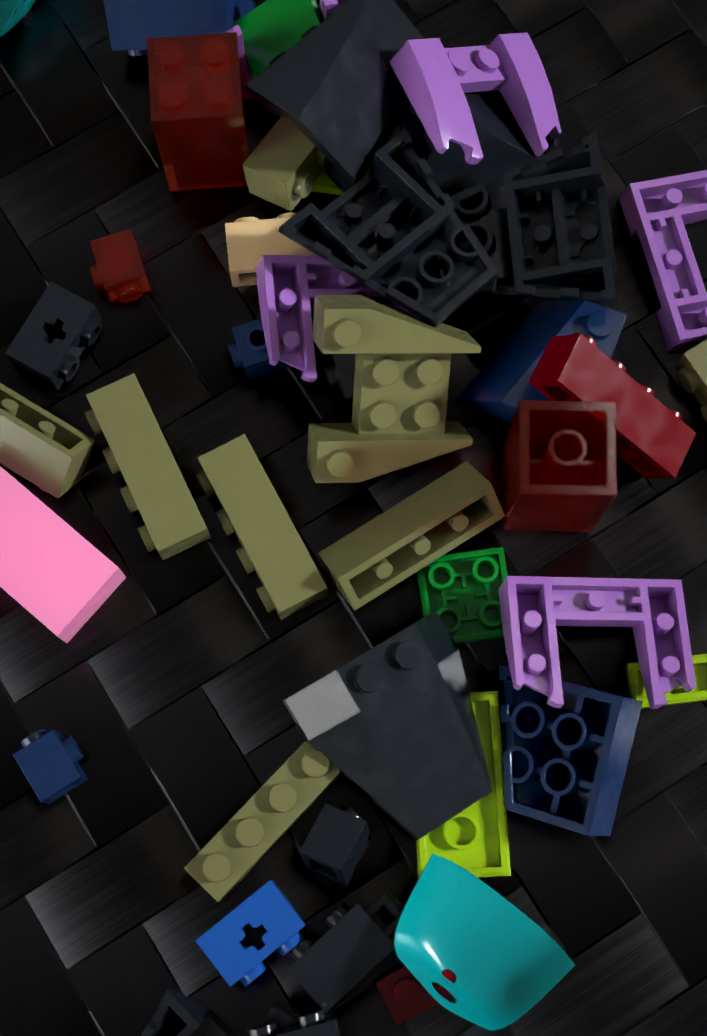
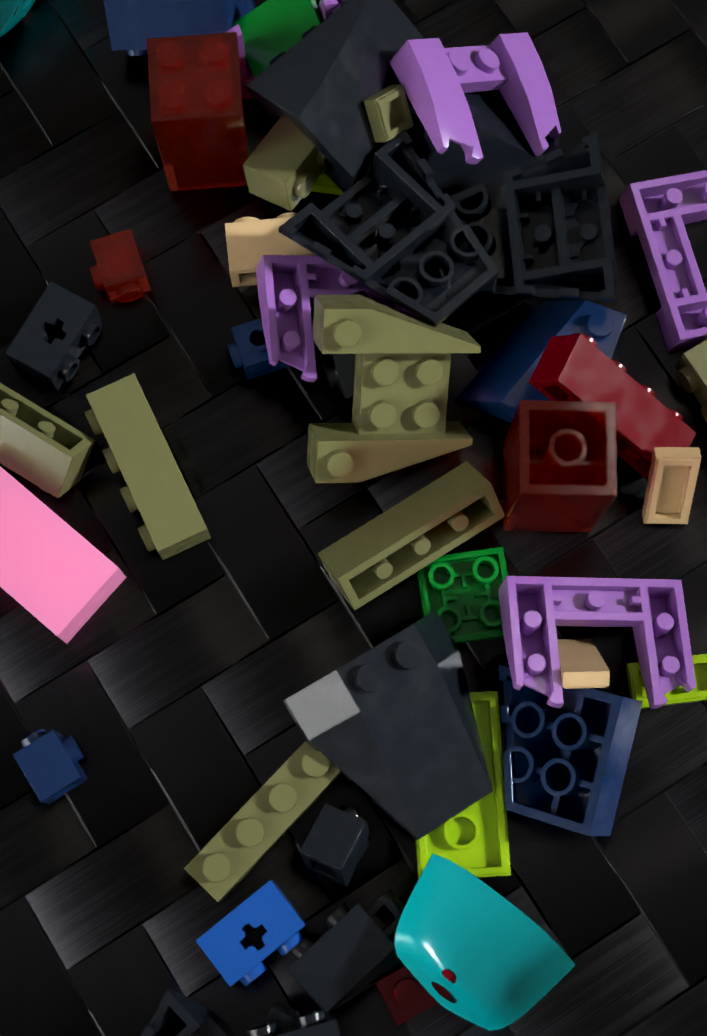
olive brick [195,434,328,620] -> none
none -> olive tile [363,84,414,143]
none -> tan tile [557,639,610,689]
none -> tan tile [642,447,701,524]

